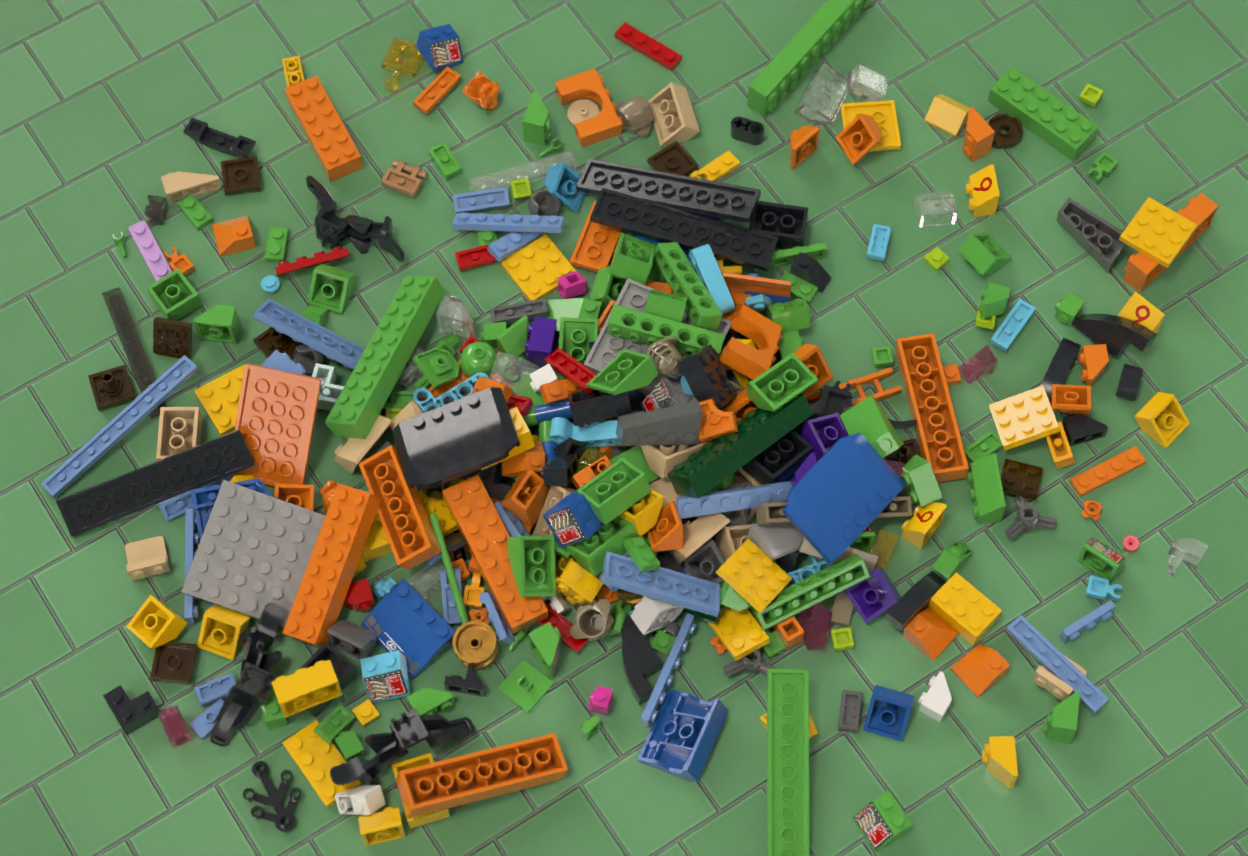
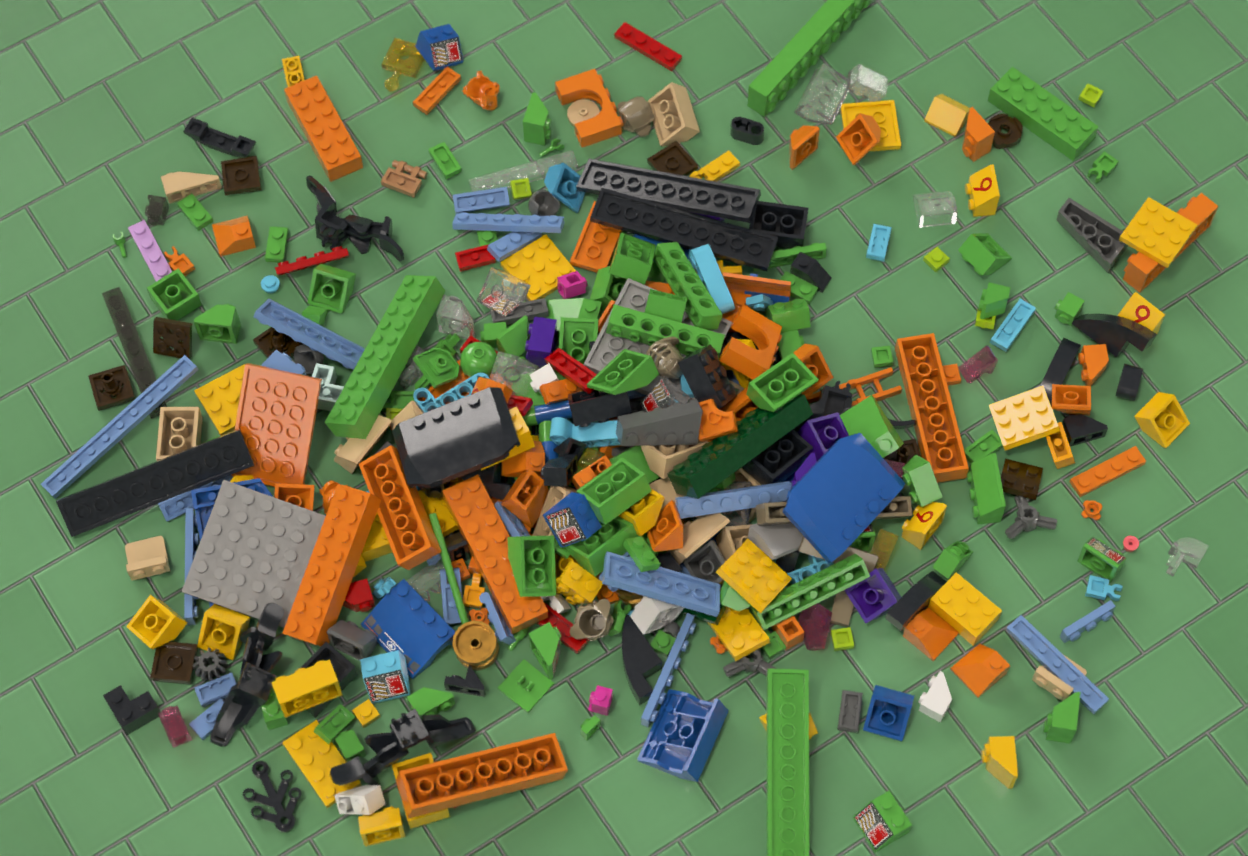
none -> dark grey gear [193,647,228,681]
none -> clear slope [477,267,531,316]

